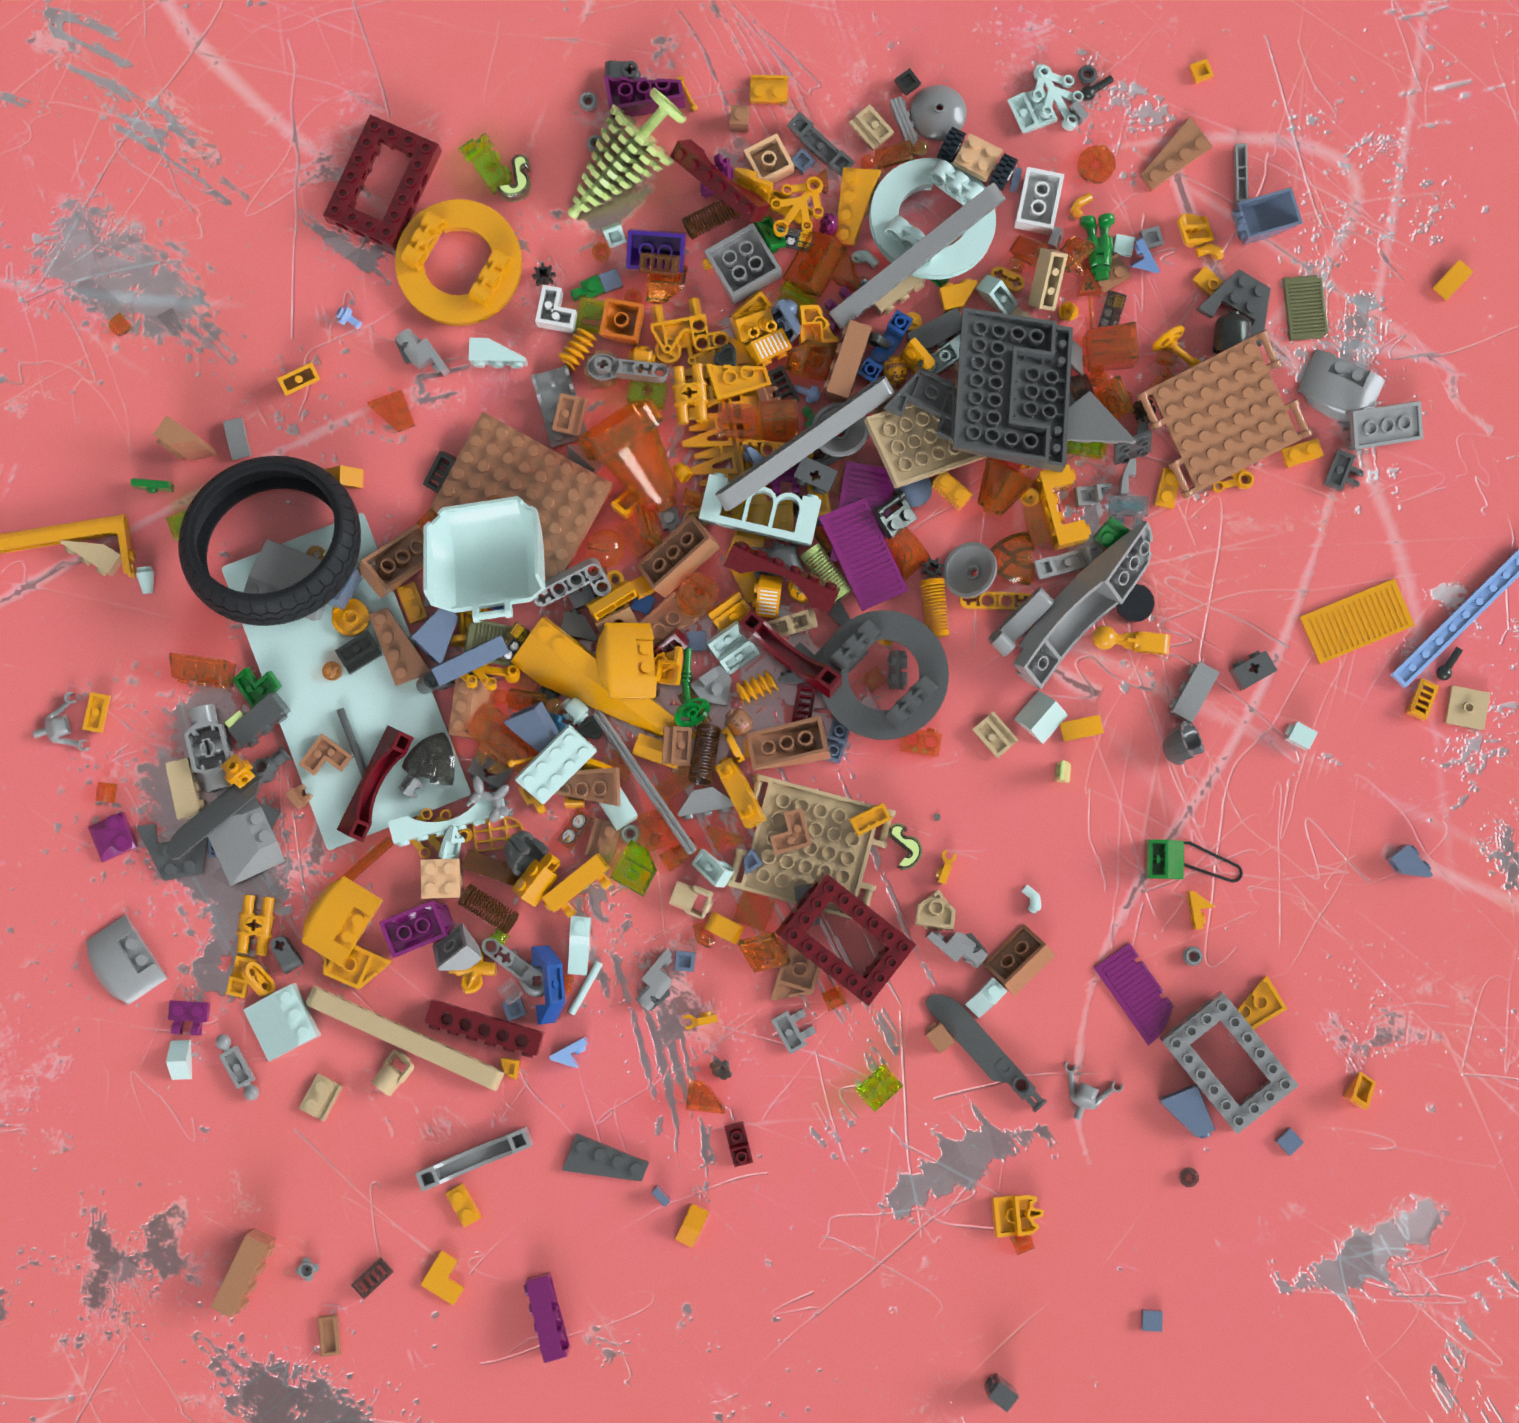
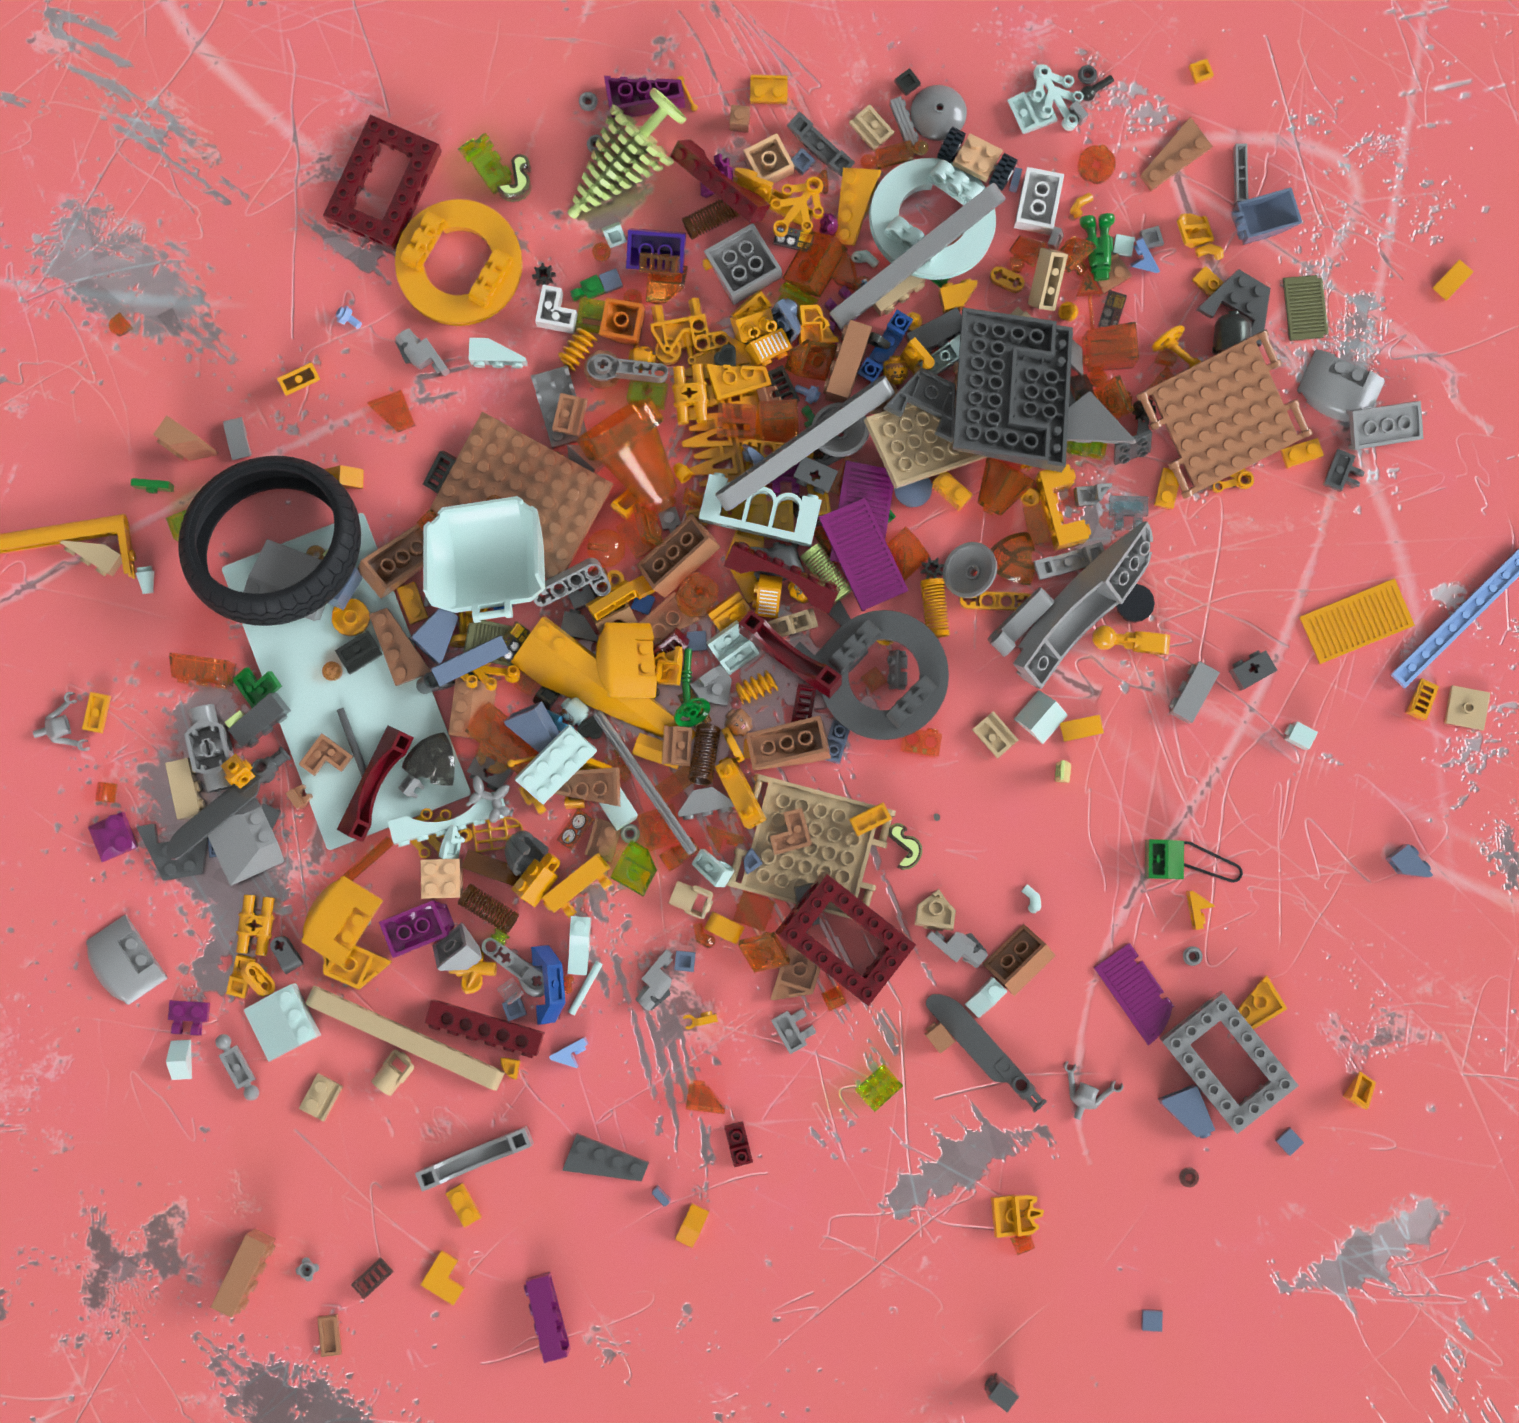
clear orange plate [493,688,561,713] -> none
dark grey piece [604,60,641,82] -> none
dark grey plant [710,1059,732,1080] -> none
green plate [752,216,787,254] -> none
dark grey slope [778,670,807,685] -> none
pearl dark grey plate [872,490,918,539] -> none
light orange plate [935,850,957,885] -> none
light aqua slope [975,274,1019,314] -> none
green plate [1093,515,1131,548] -> none
light grey slope [1118,459,1136,497] -> none
dark grey hair [1163,721,1205,765] -> none
pearl dark grey bar [1436,647,1463,681] -> none

